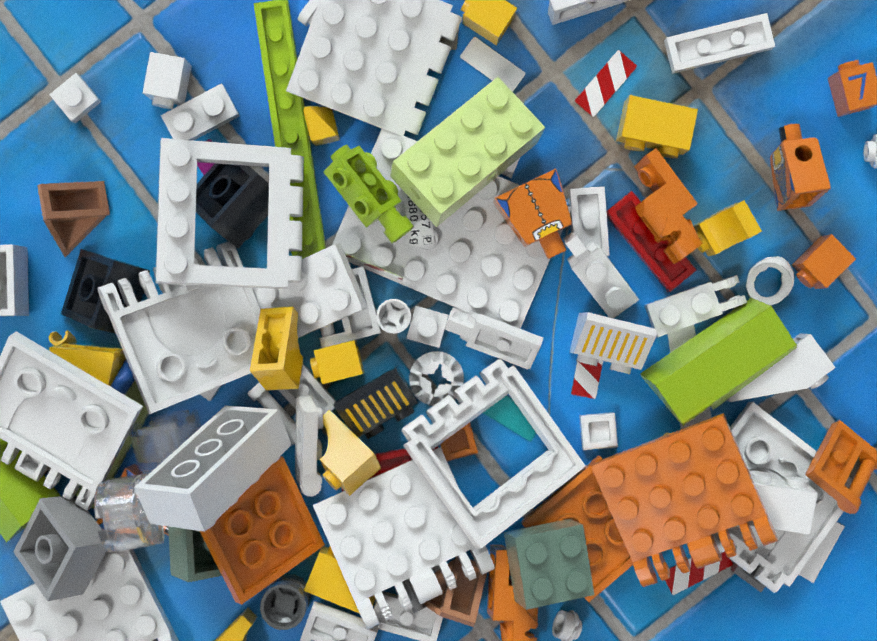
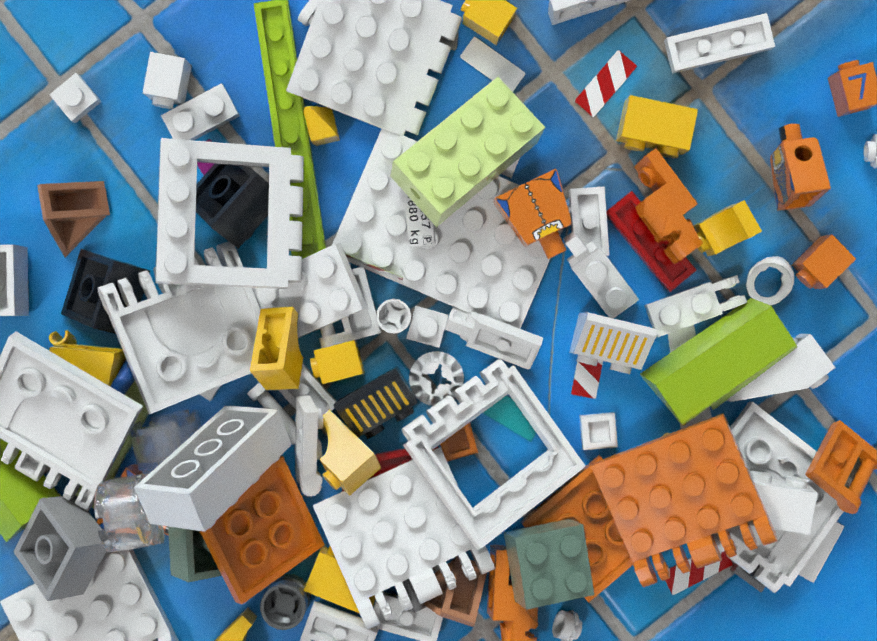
lime brick [324,144,414,244] -> none

